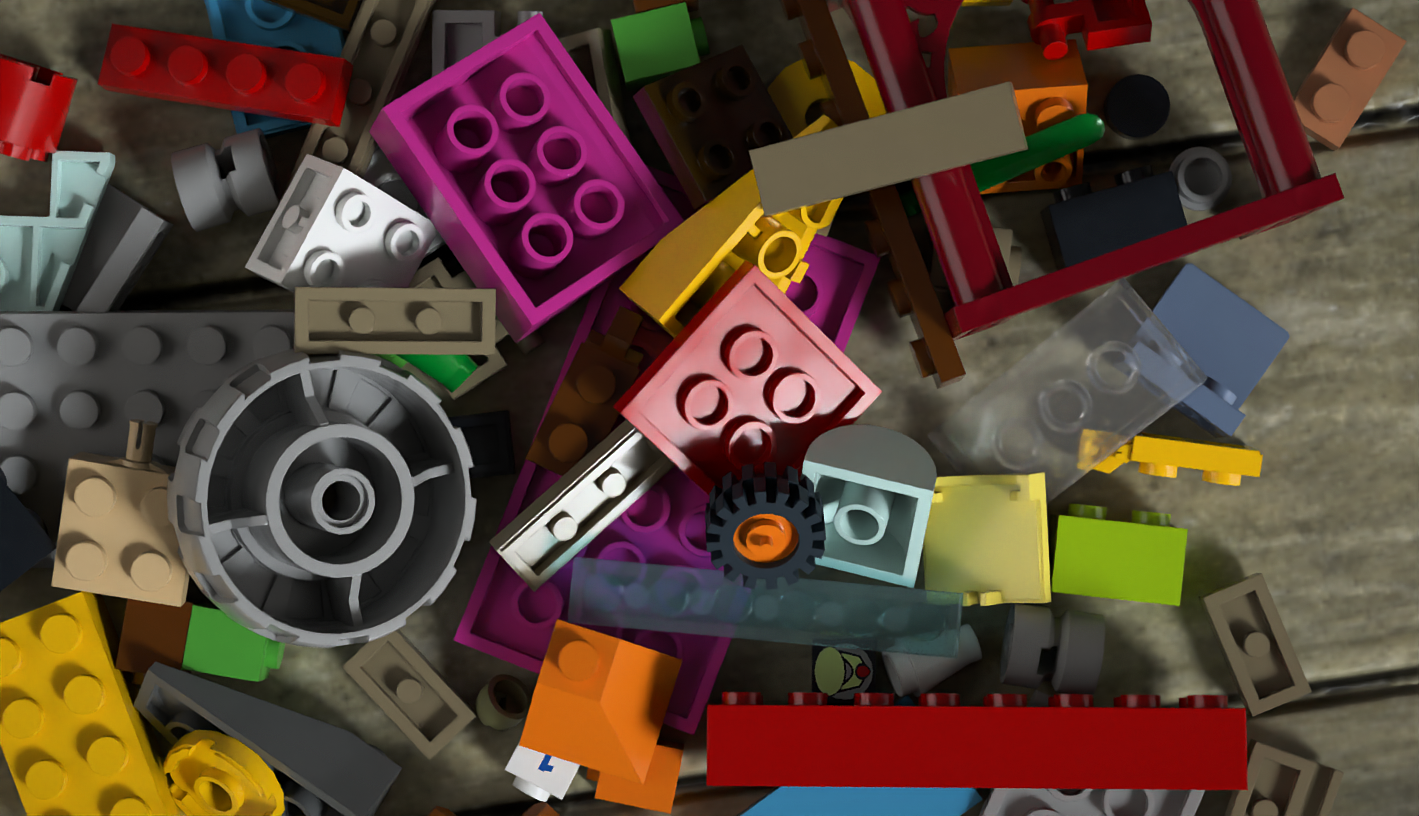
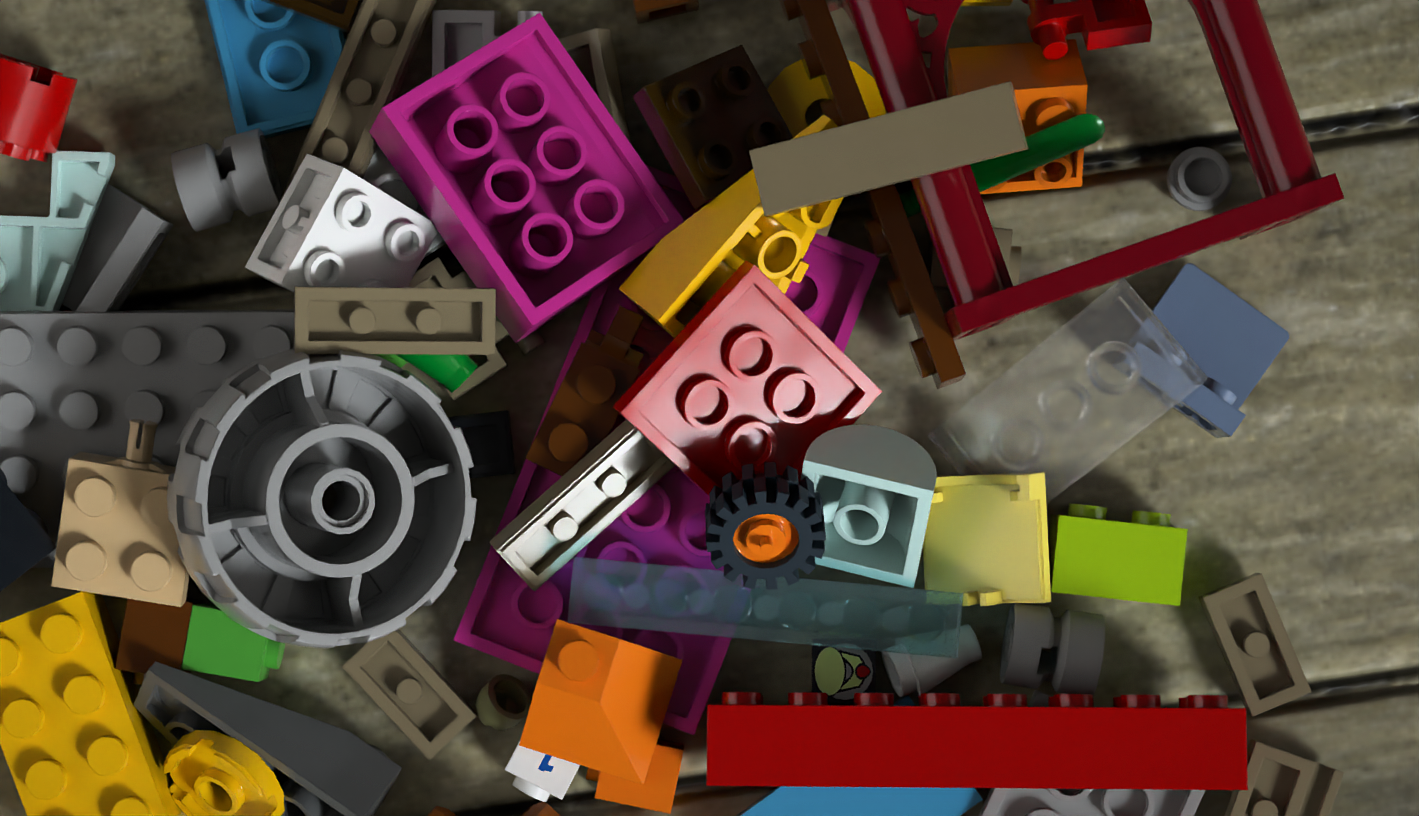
red plate [97,24,354,127] -> none
bright green brick [611,2,710,92] -> none
black brick [1040,165,1187,271] -> none
yellow hinge [1077,426,1263,486] -> none
black tile [1104,74,1170,140] -> none
nougat plate [1293,8,1407,151] -> none

